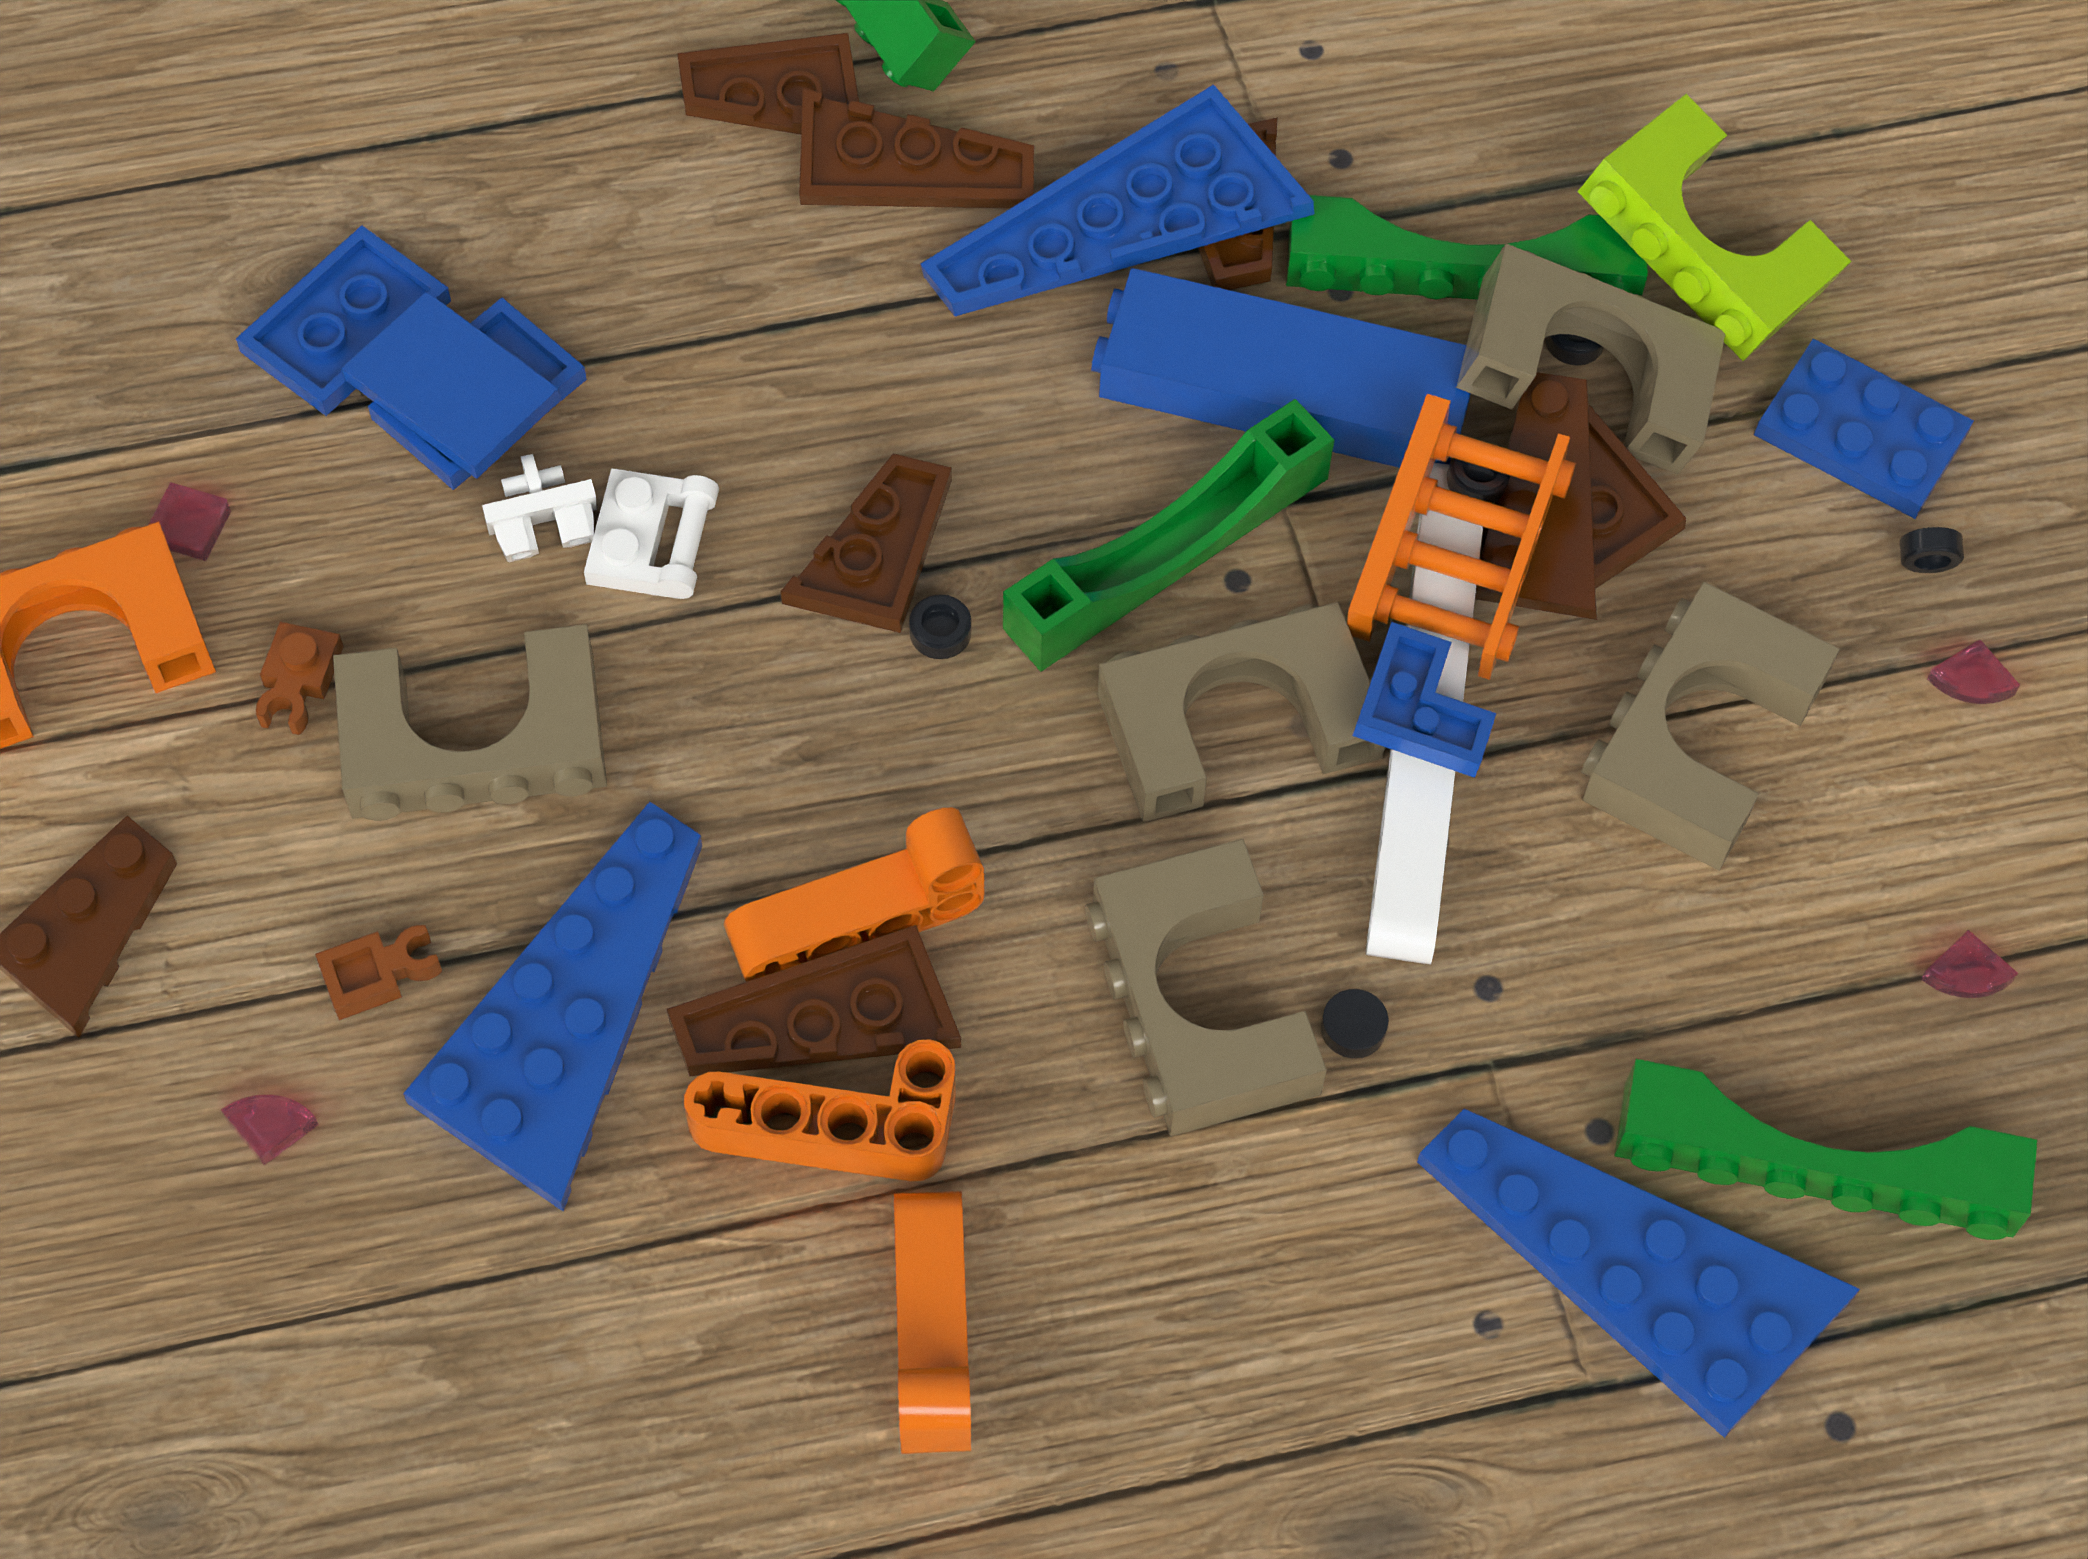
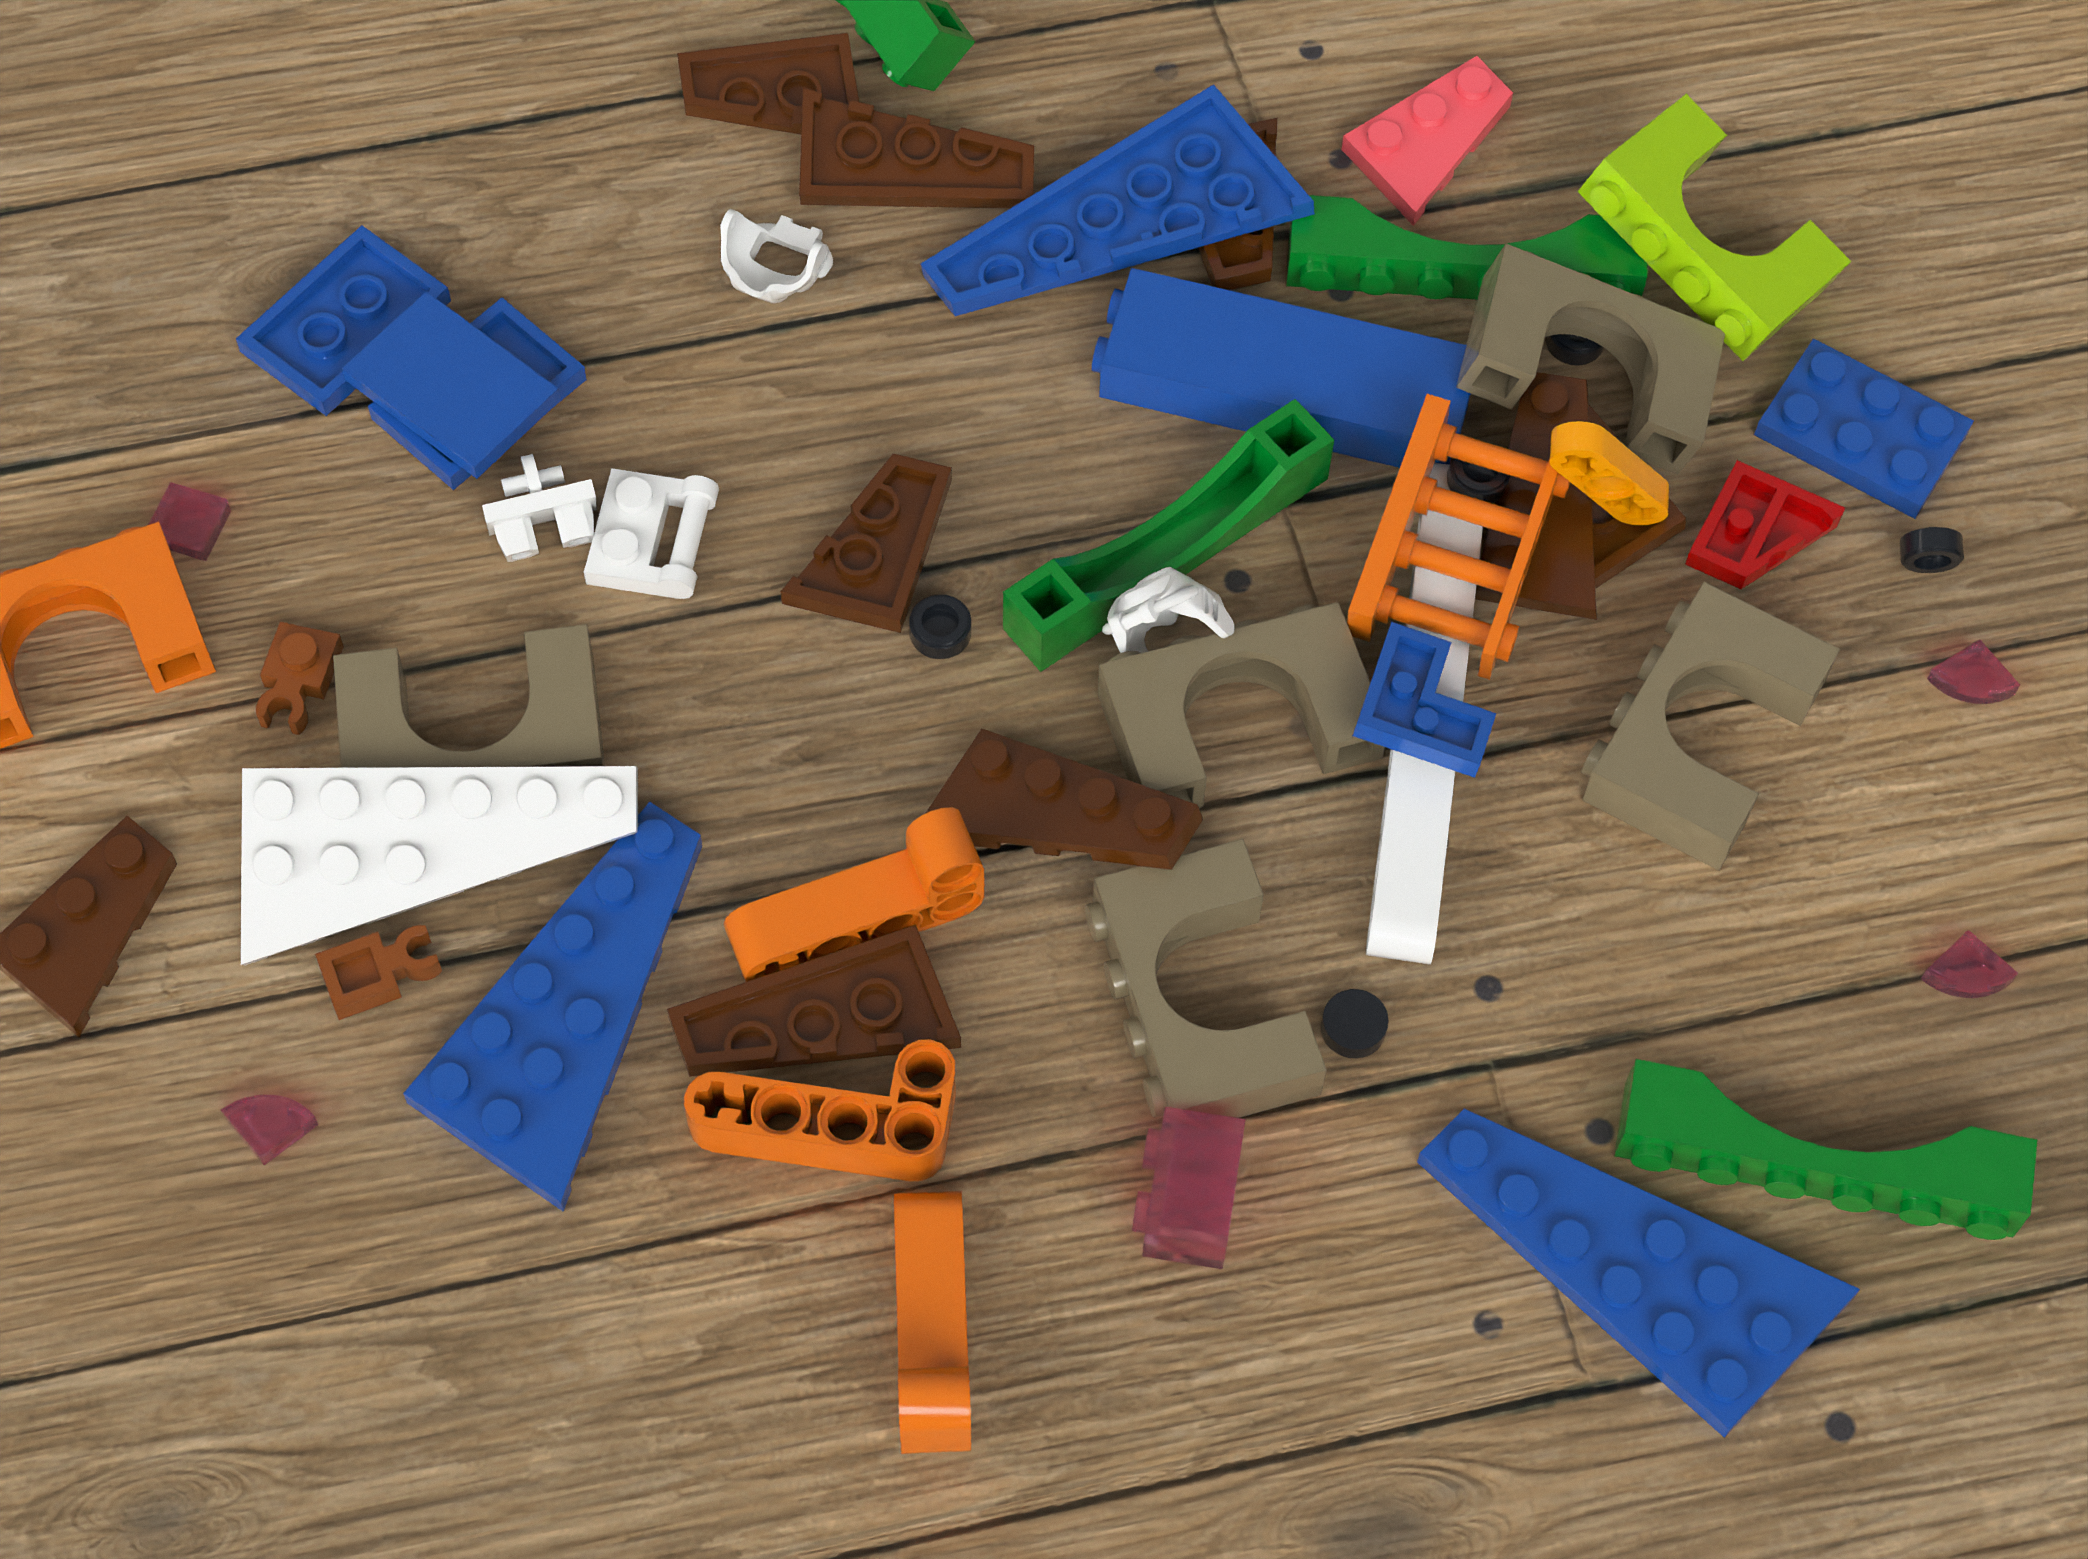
none -> white wing [241,766,638,965]
none -> white helmet [720,209,833,303]
none -> reddish brown wing [925,728,1203,870]
none -> white helmet [1102,567,1234,653]
none -> clear pink brick [1132,1107,1246,1269]
none -> coral wing [1341,56,1513,226]
none -> light orange beam [1550,421,1669,525]
none -> red wing [1685,460,1845,590]

